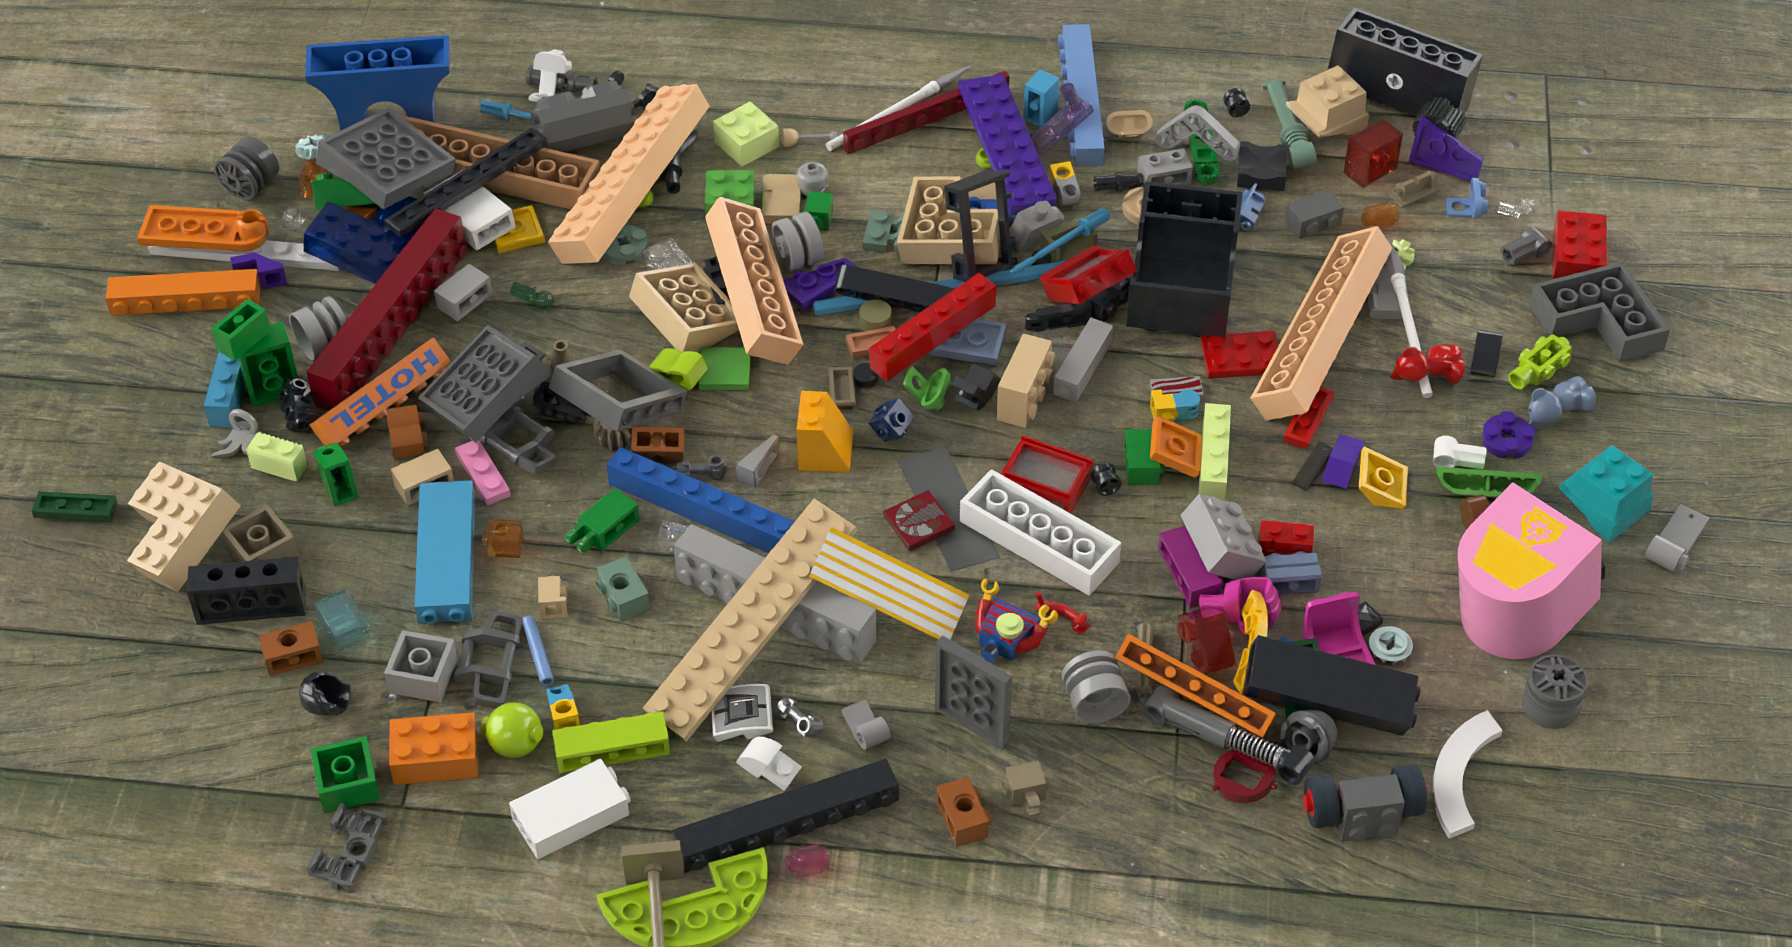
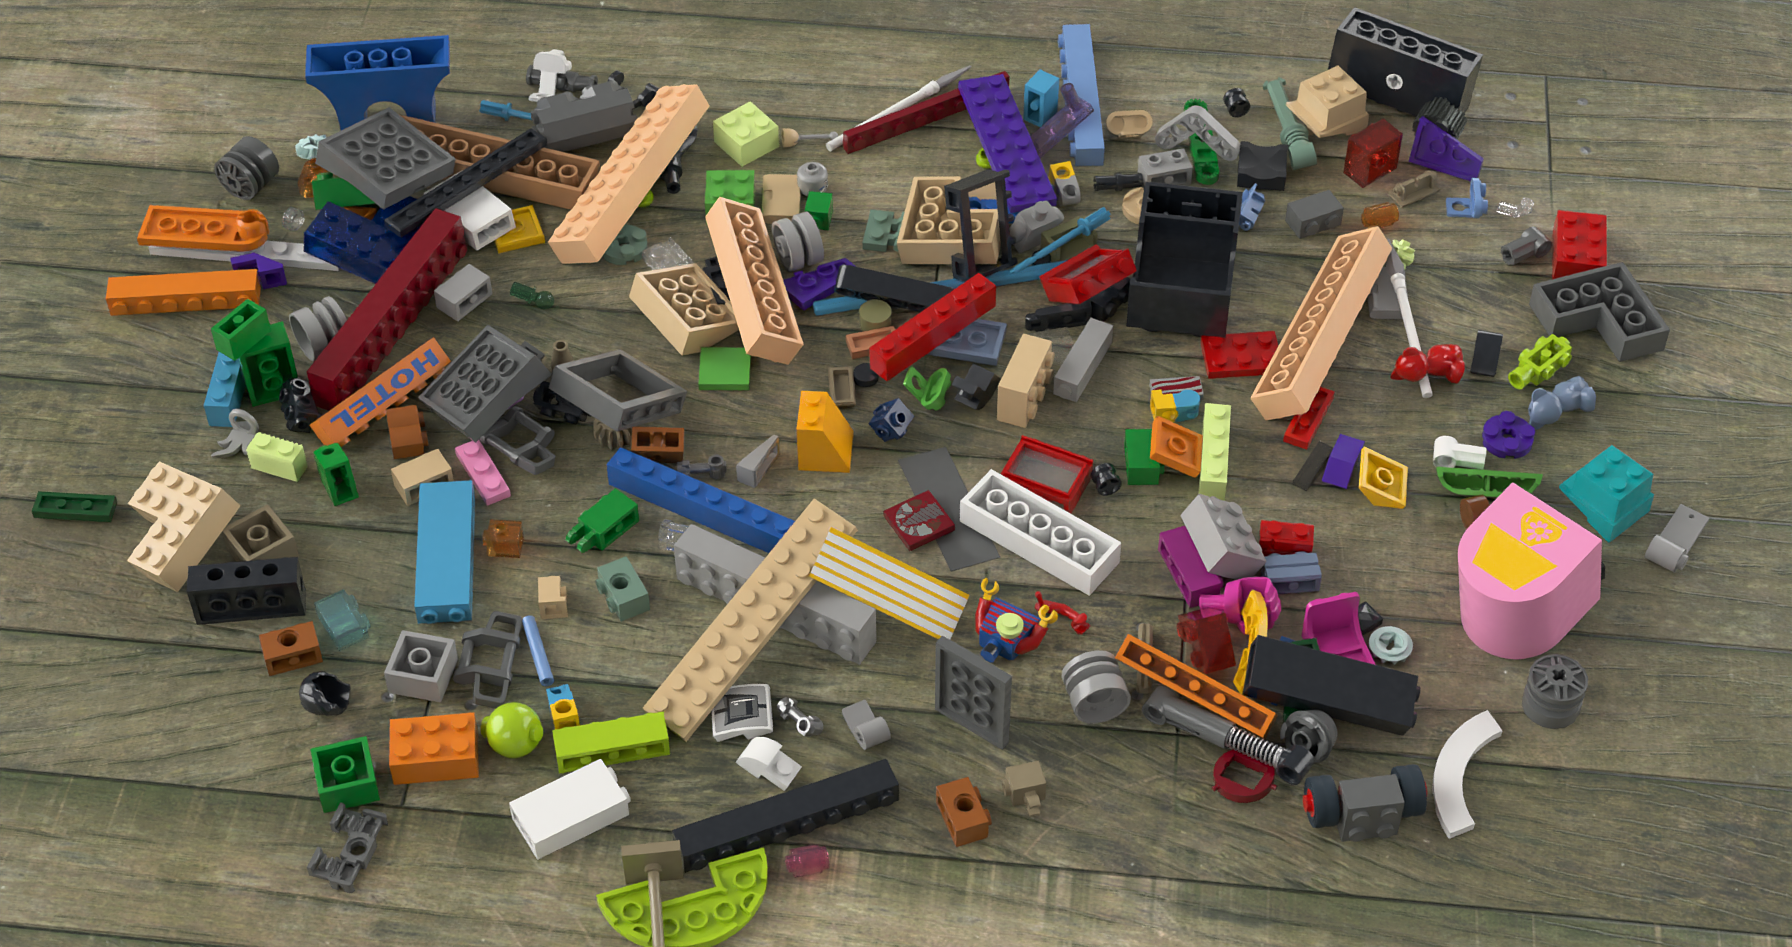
lime brick [649,348,708,390] -> none

